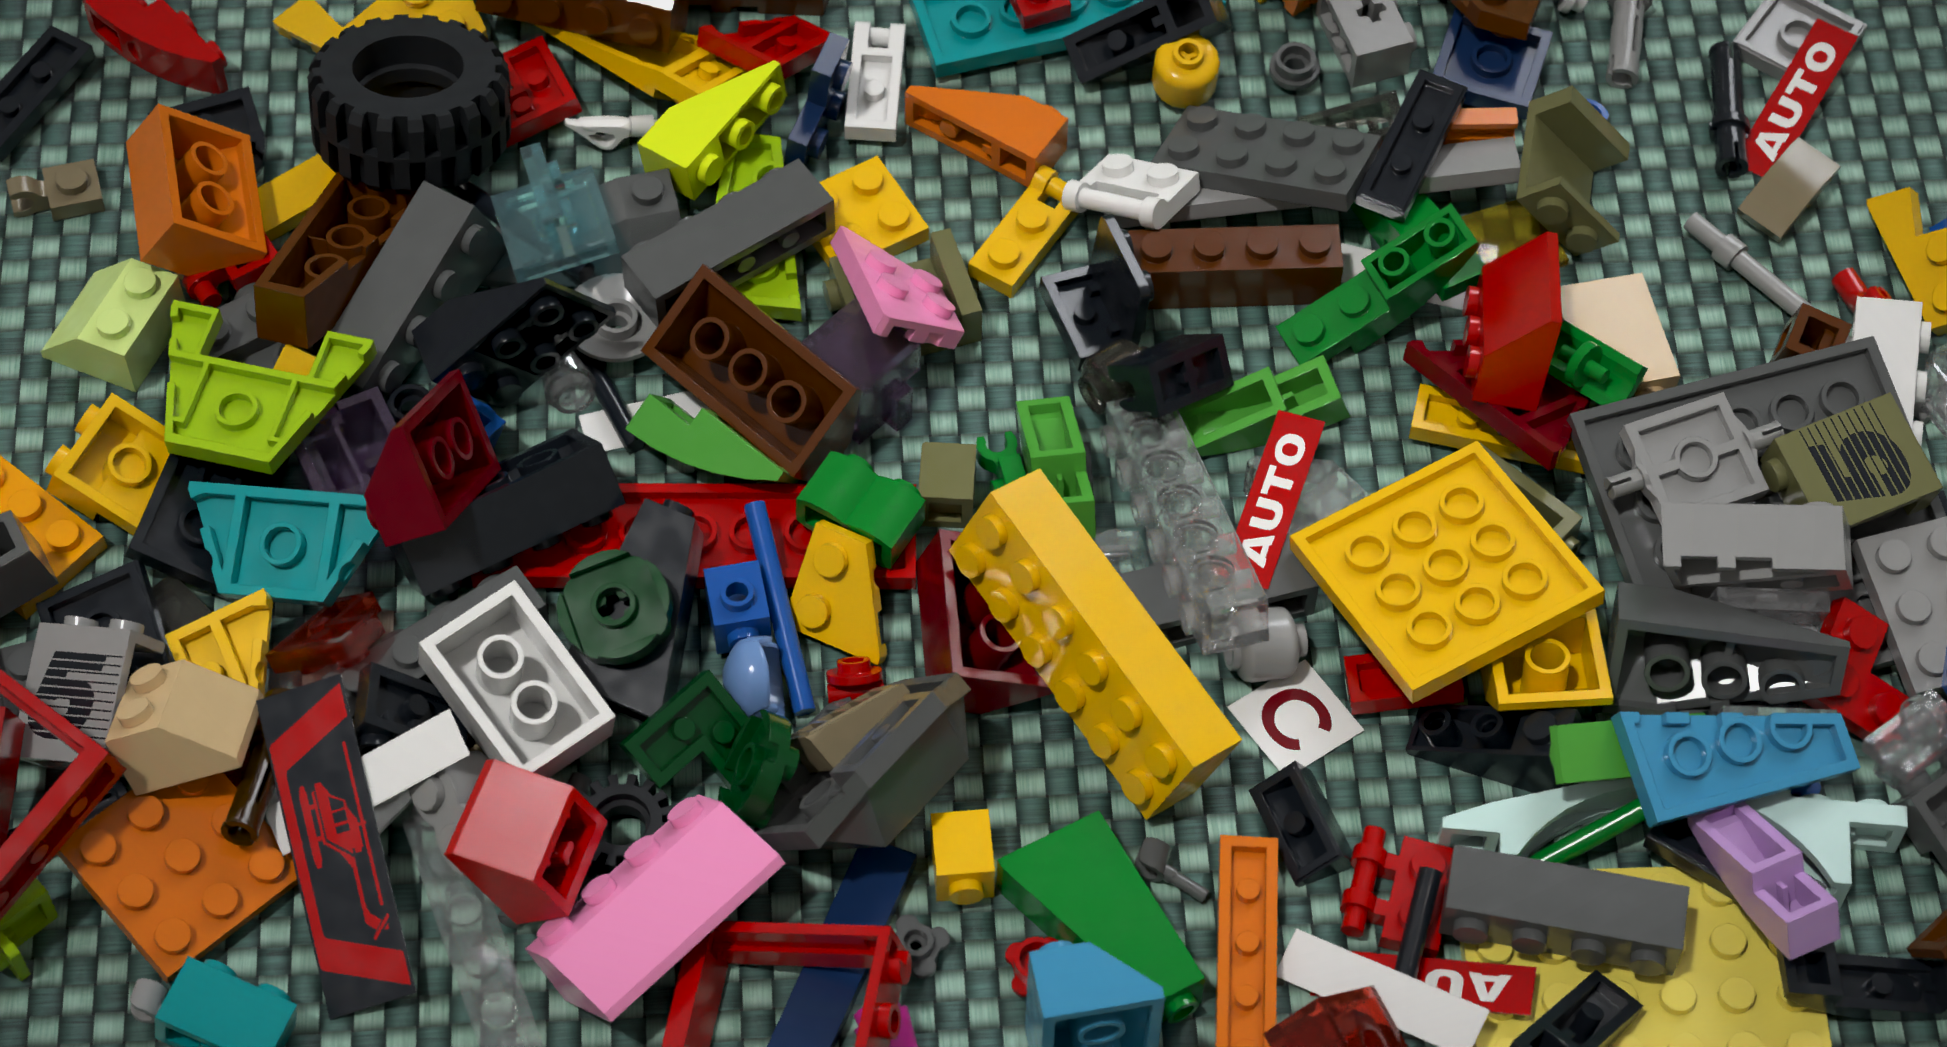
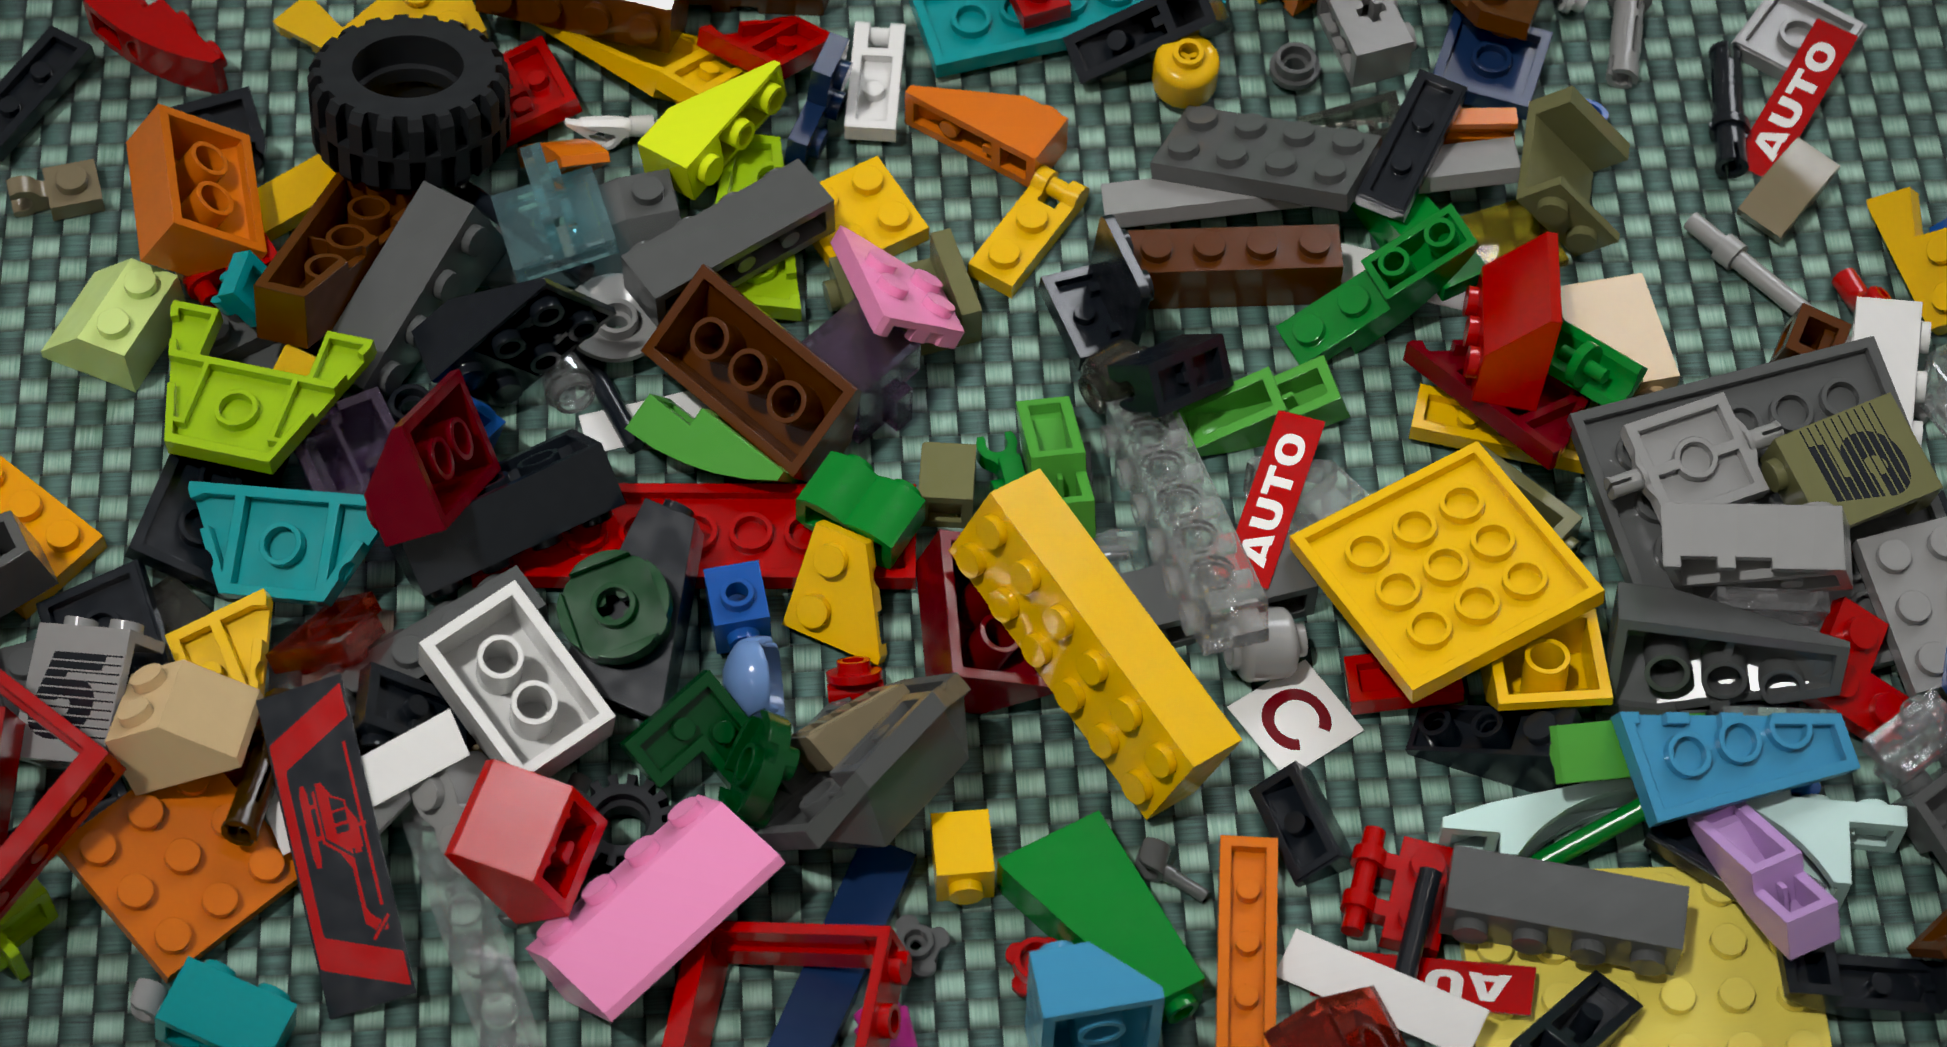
yellow plate [45,393,170,536] -> none
blue bar [744,501,816,716] -> none
white plate [1062,154,1200,230] -> none
none -> teal tile [210,250,267,327]
none -> orange slope [517,139,611,178]

